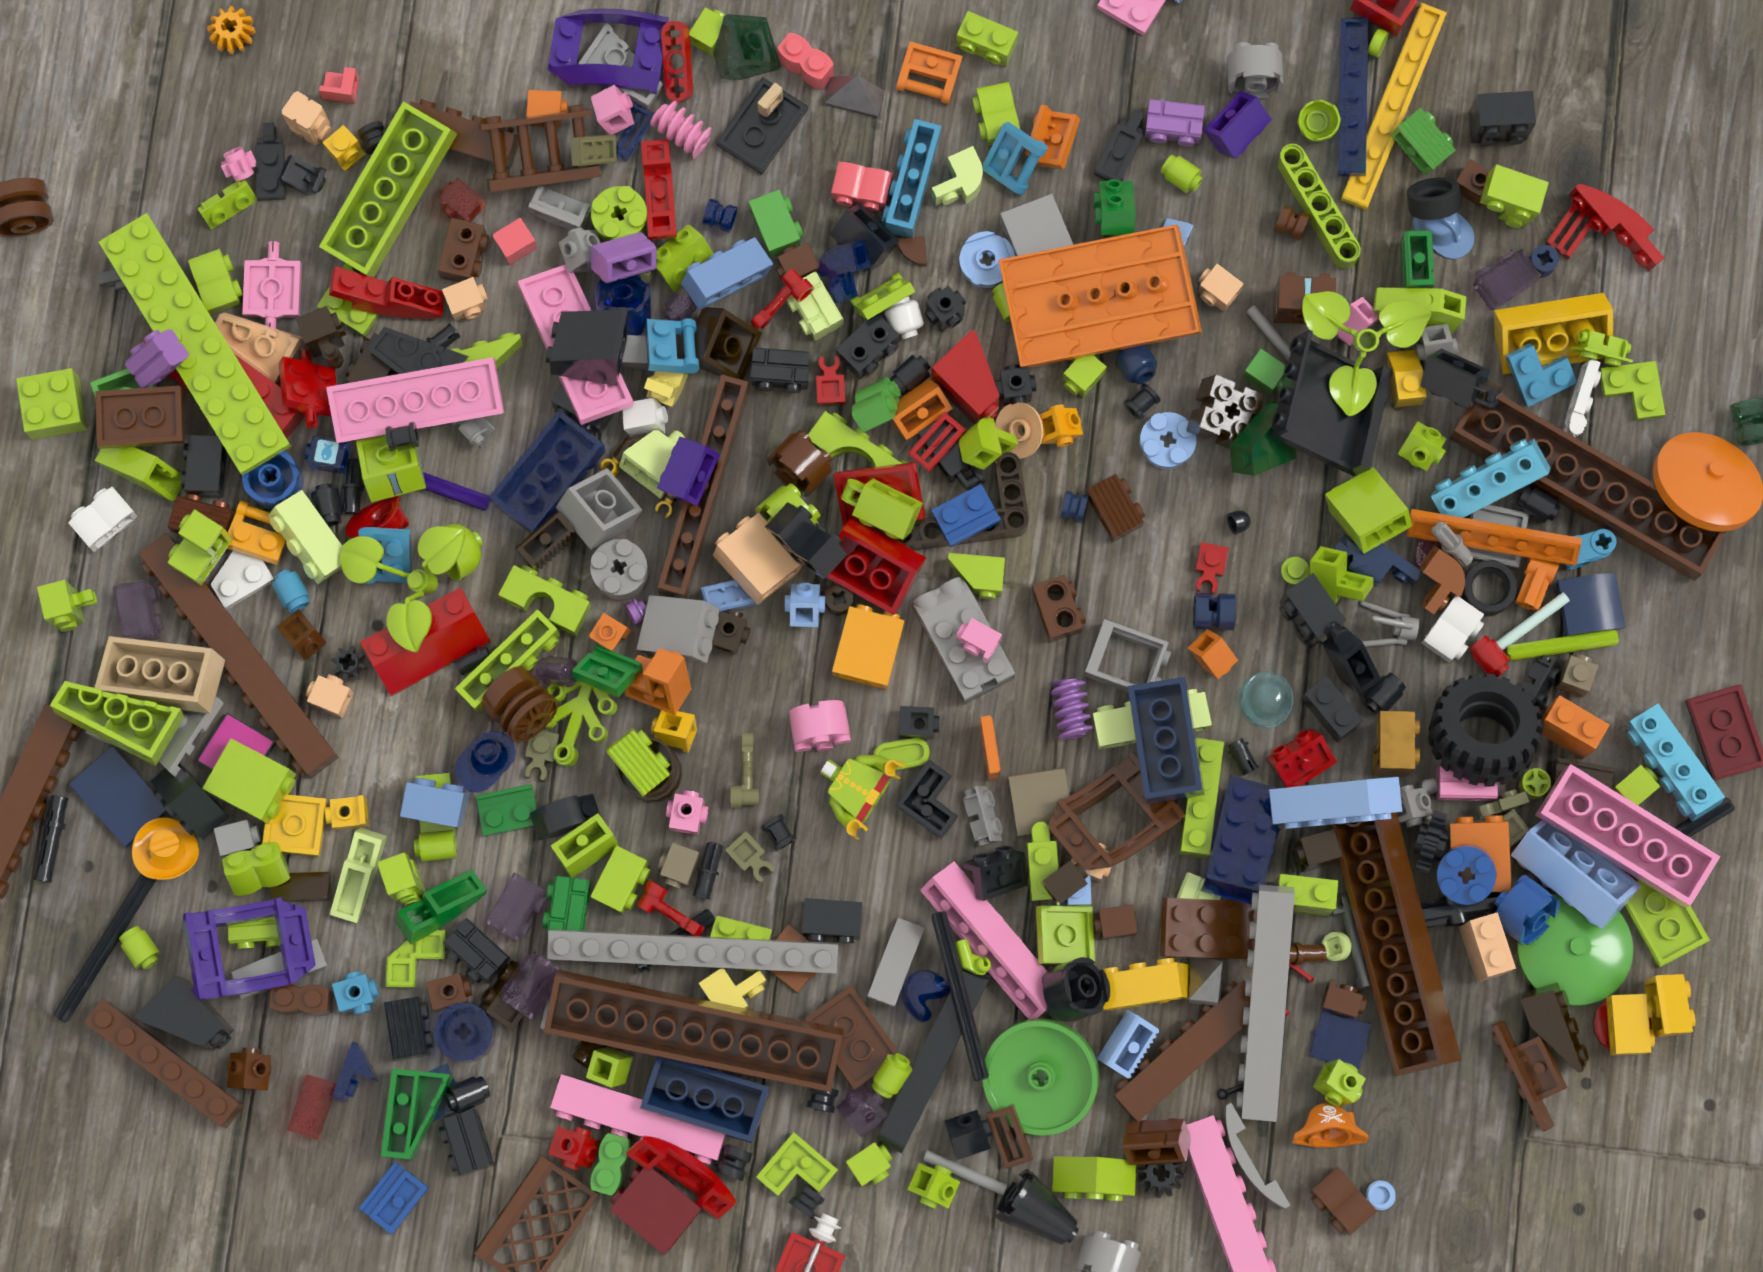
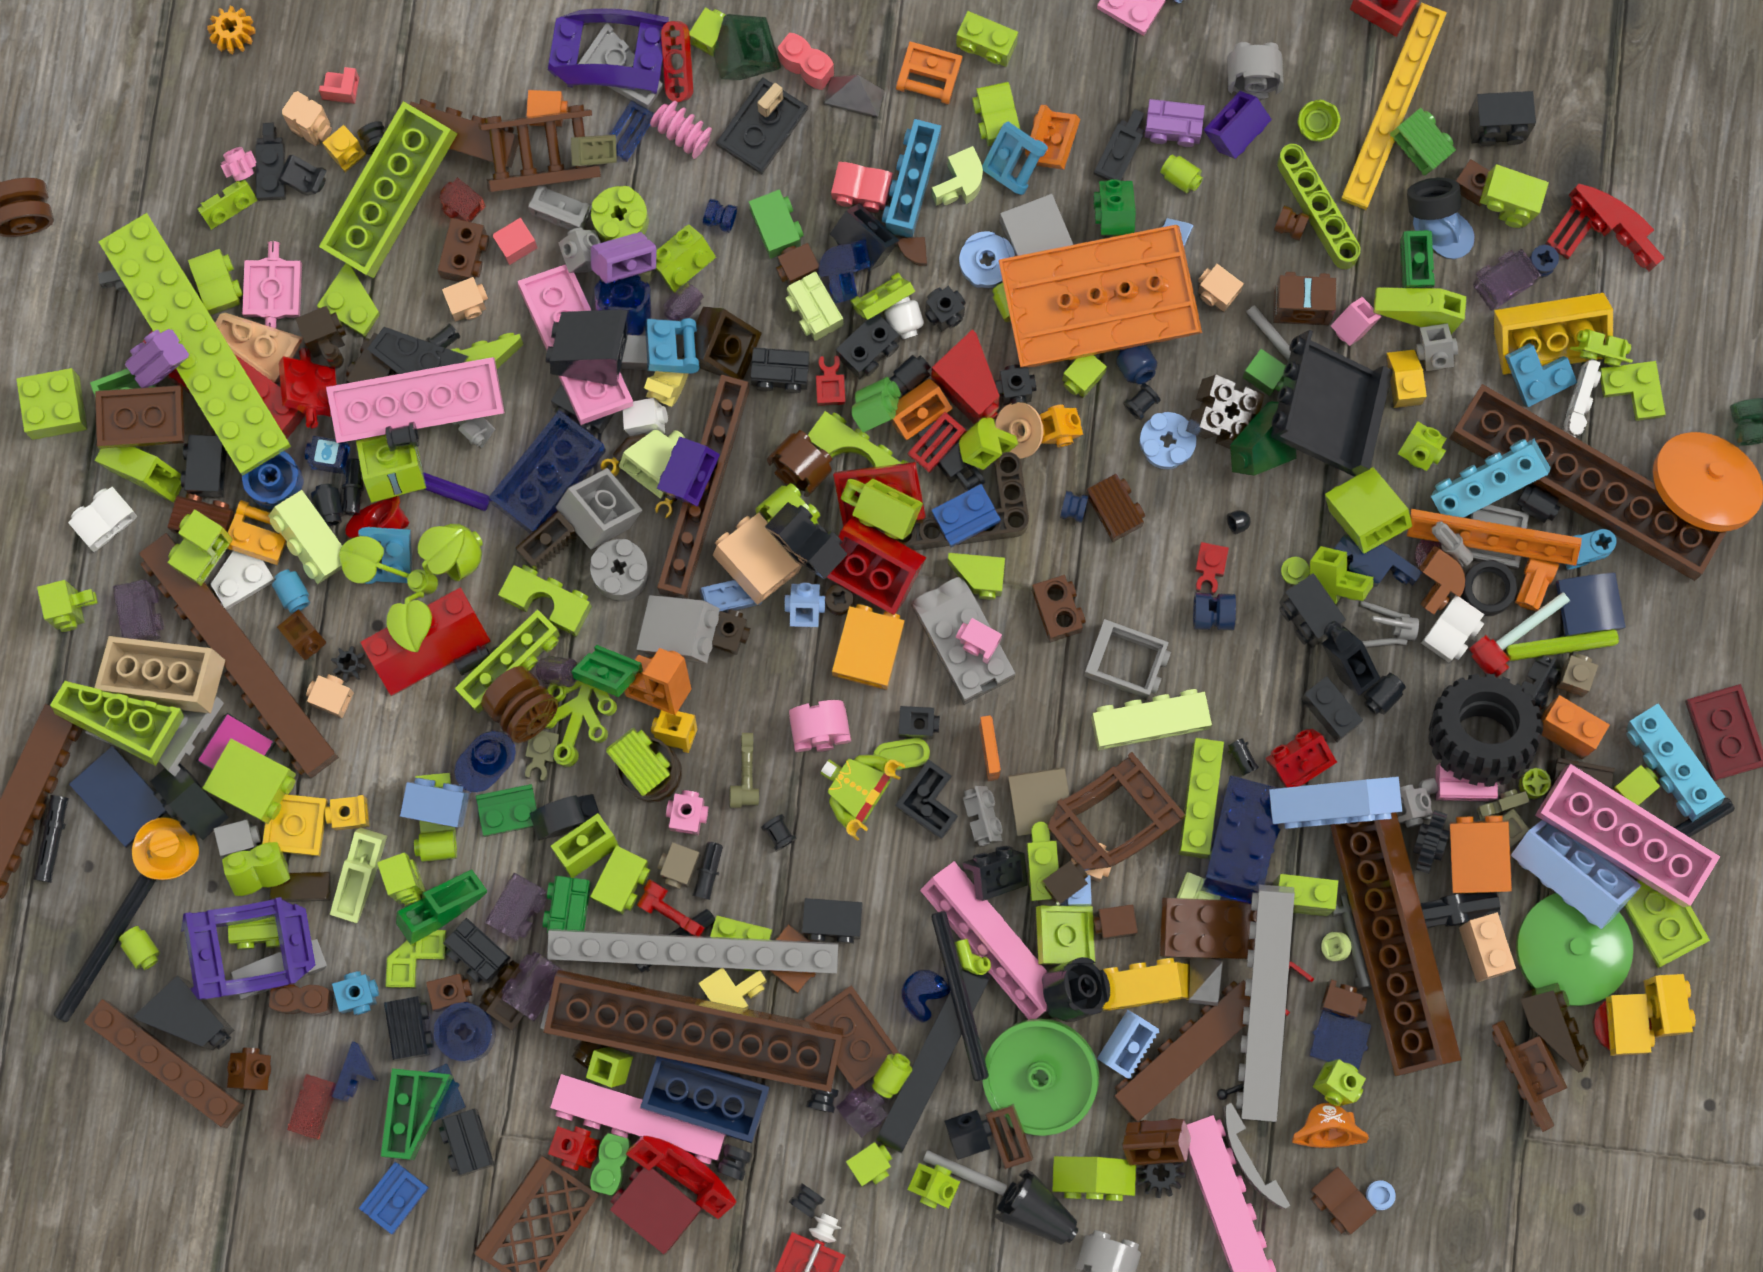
red slope [329,266,444,319] -> none
black brick [444,1076,490,1114] -> none
orange bracket [589,612,632,651] -> none
bright pink brick [591,85,634,135] -> none
medium lavender plate [625,598,646,625] -> none
red slope [641,139,677,240] -> none
medium blue brick [681,237,773,310] -> none
olive plate [725,831,775,883] -> none
red brick [750,269,814,330] -> none
lime plate [756,1132,838,1196] -> none
light grey slope [867,918,925,1008] -> none
medium lavender piece [1050,679,1093,740] -> none
dark blue brick [1128,677,1205,804] -> none
orange brick [1187,629,1238,680] -> none
clear light blue hat [1242,671,1293,728] -> none
reddish brown pin [1289,942,1327,965] -> none
dark brown brick [1292,829,1343,872] -> none
lime plant [1302,291,1432,416] -> none
clear blue tile [1338,17,1368,177] -> none
lime tile [1368,28,1389,58] -> none
pearl gold brick [1373,711,1420,777] -> none
black brick [1420,348,1503,408] -> none
blue brick [1437,844,1497,905] -> none
blue brick [1495,875,1560,945] -> none

